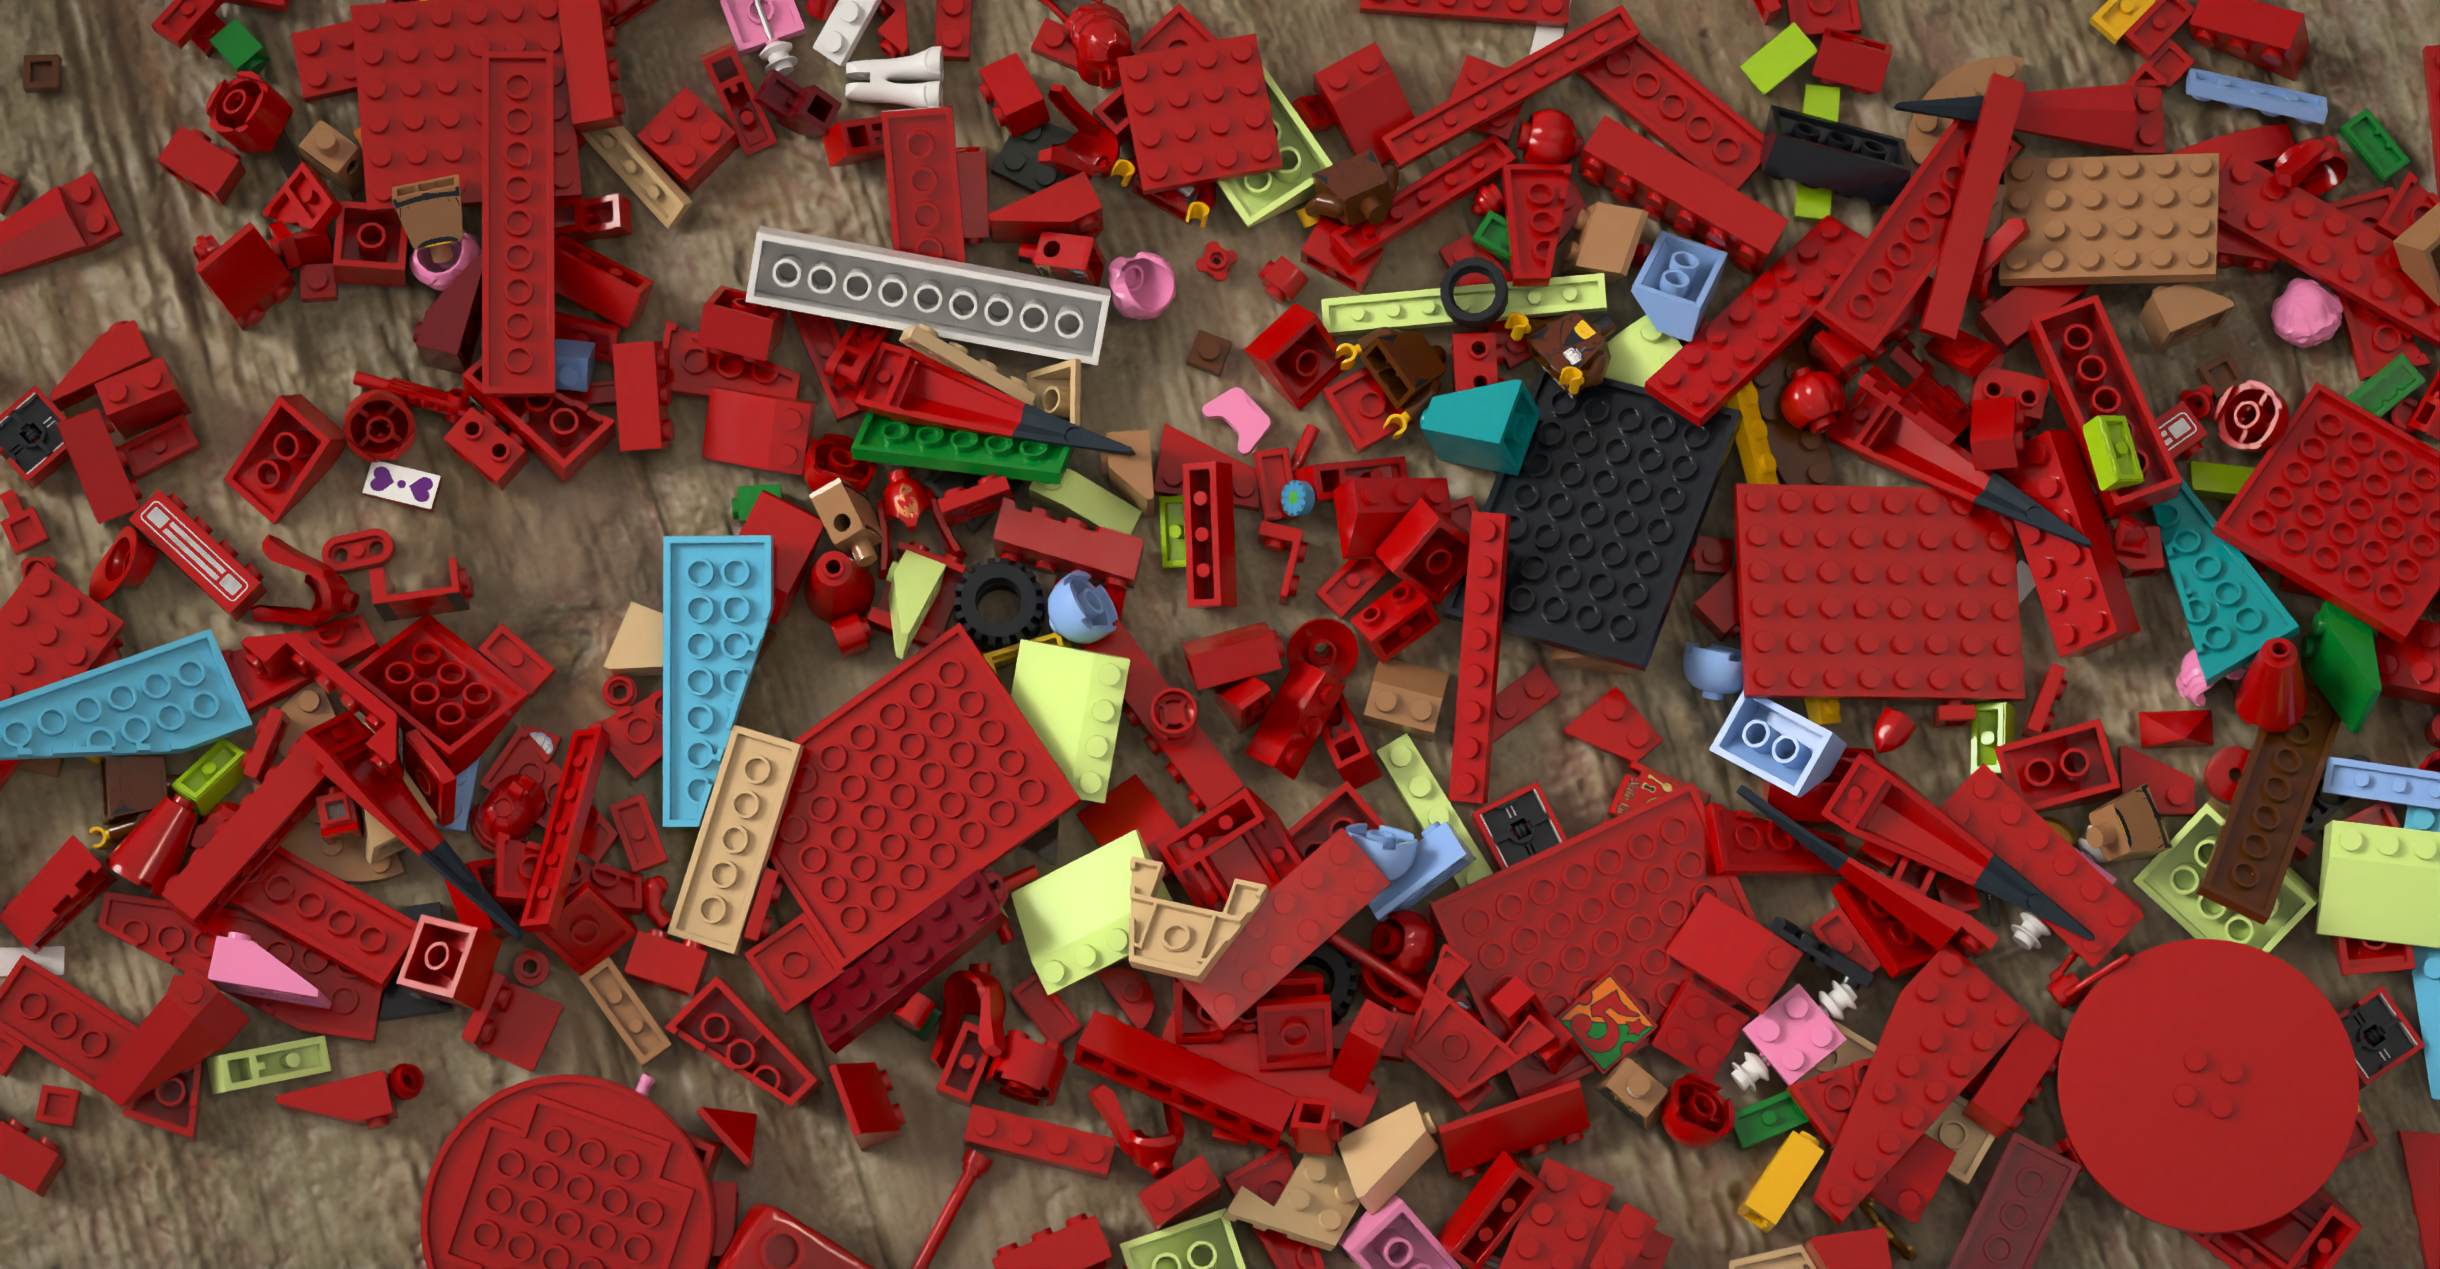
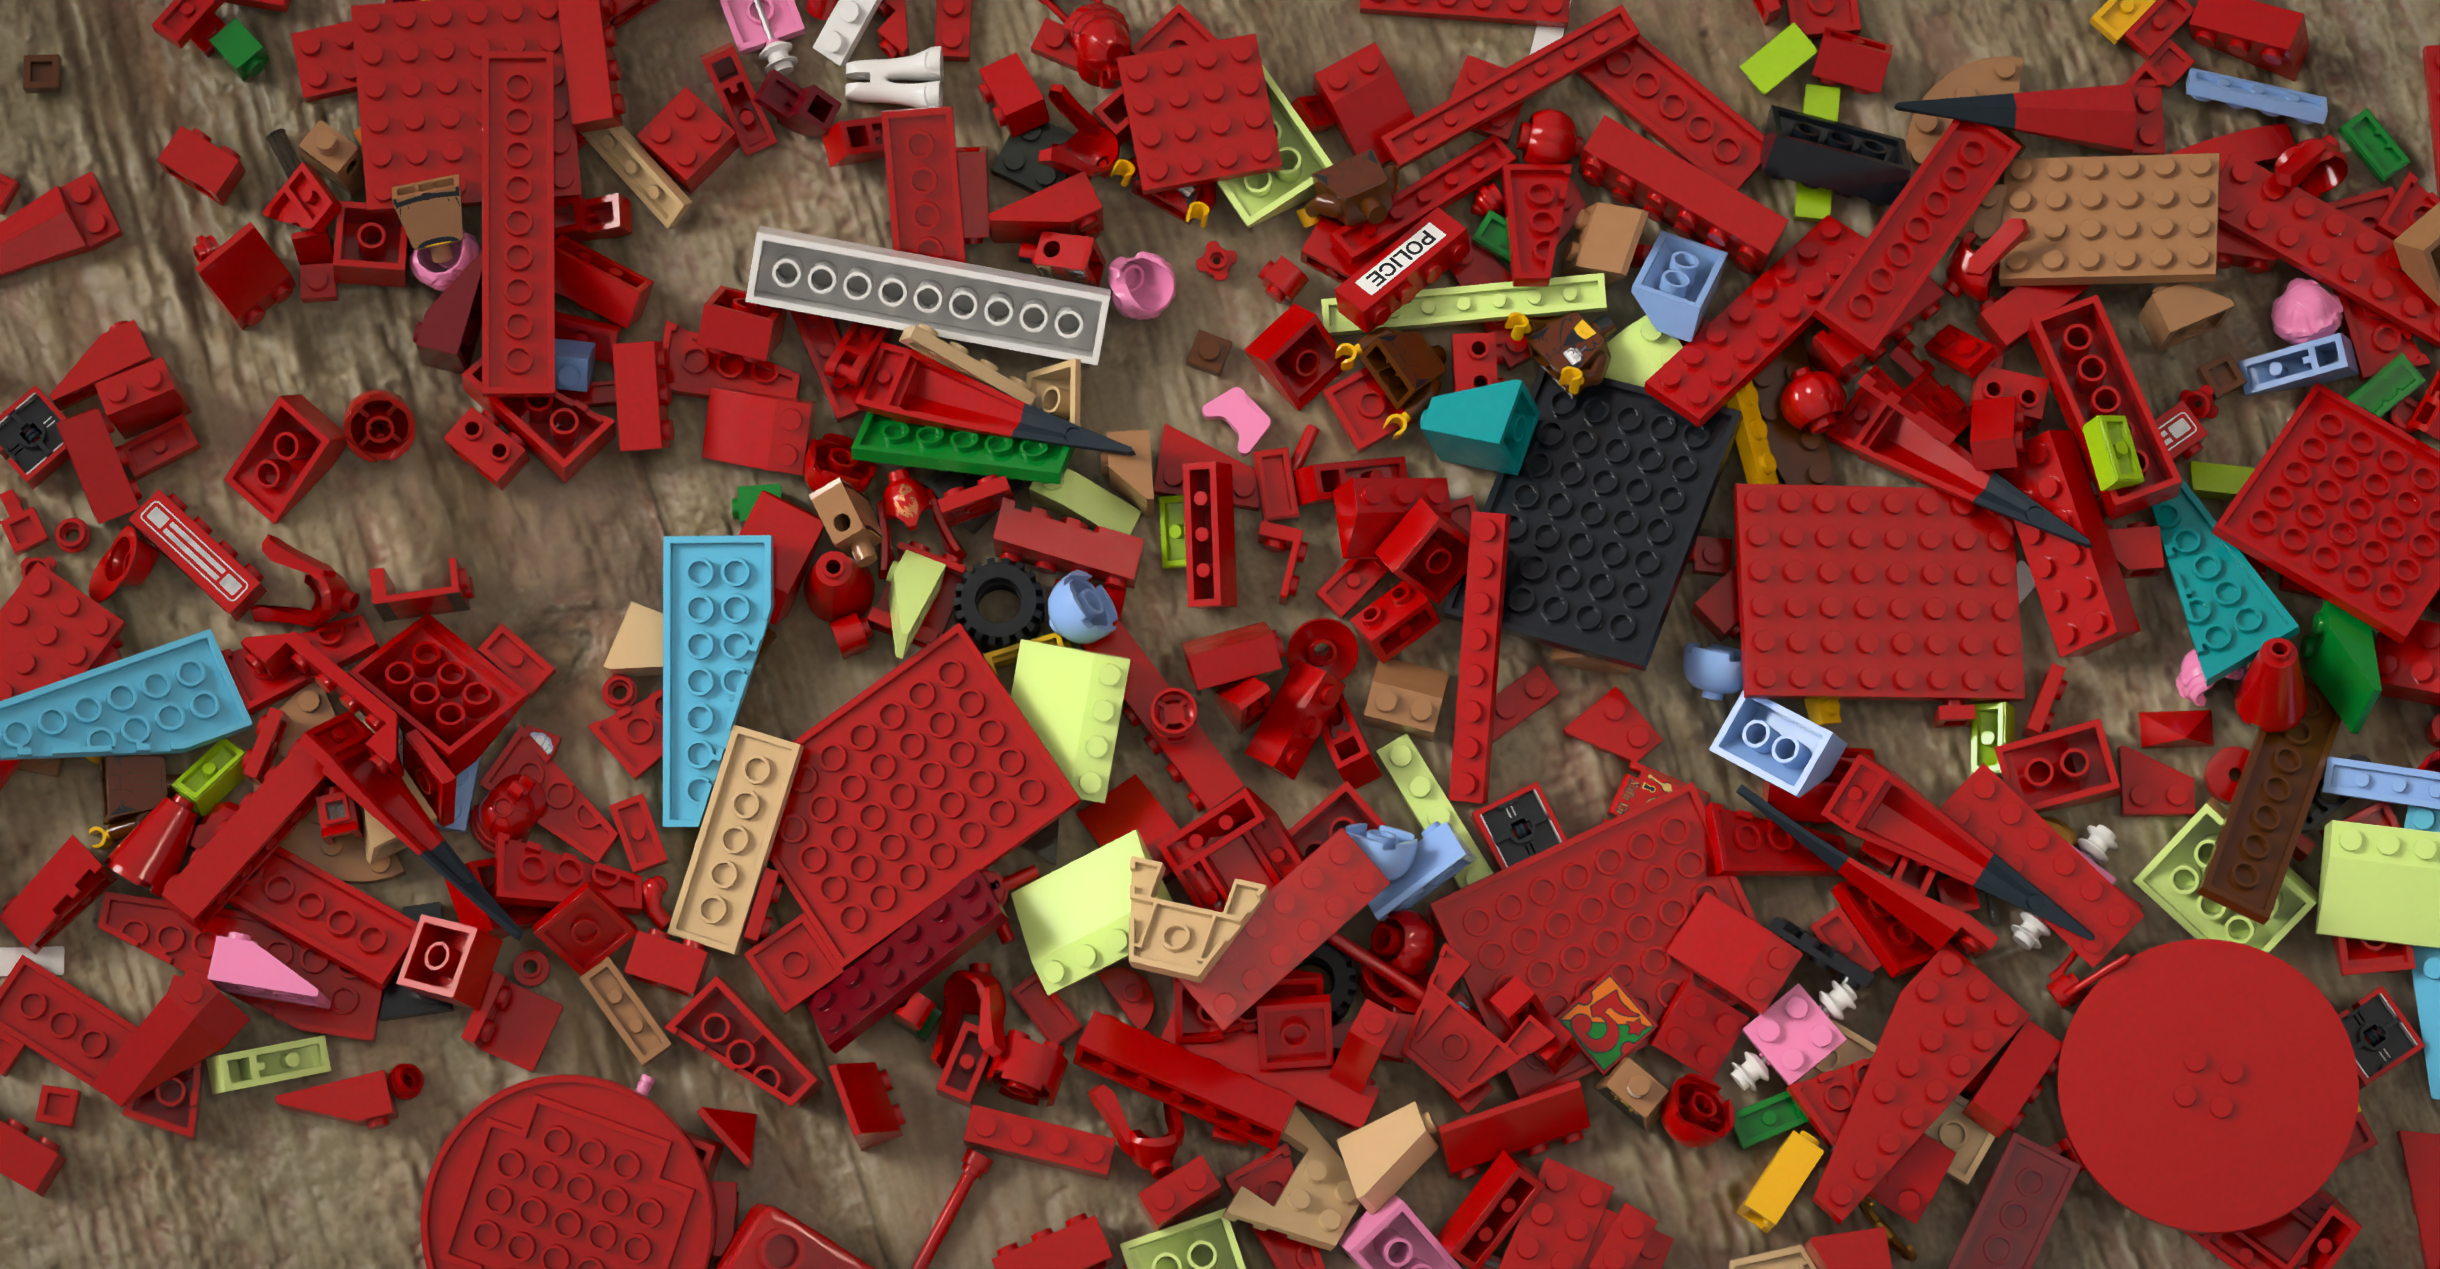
red brick [206,71,293,153] -> none
red plate [268,220,302,270] -> none
red plate [322,528,395,574] -> none
red piece [353,371,475,424] -> none
tile [362,460,443,513] -> none
red plate [520,727,610,933] -> none
dark azure tile [1281,480,1315,517] -> none
red brick [1288,1097,1343,1156] -> none
black tyre [1440,257,1508,328] -> none
red plate [1873,707,1917,753] -> none
red tile [1919,72,2026,343] -> none
medium nougat torso [2086,783,2173,862] -> none
red tile [2113,513,2150,555] -> none
red cylinder [2215,380,2289,453] -> none
none -> red plate [54,518,91,554]
none -> red brick [1335,207,1470,334]
none -> medium blue slope [2238,333,2359,396]

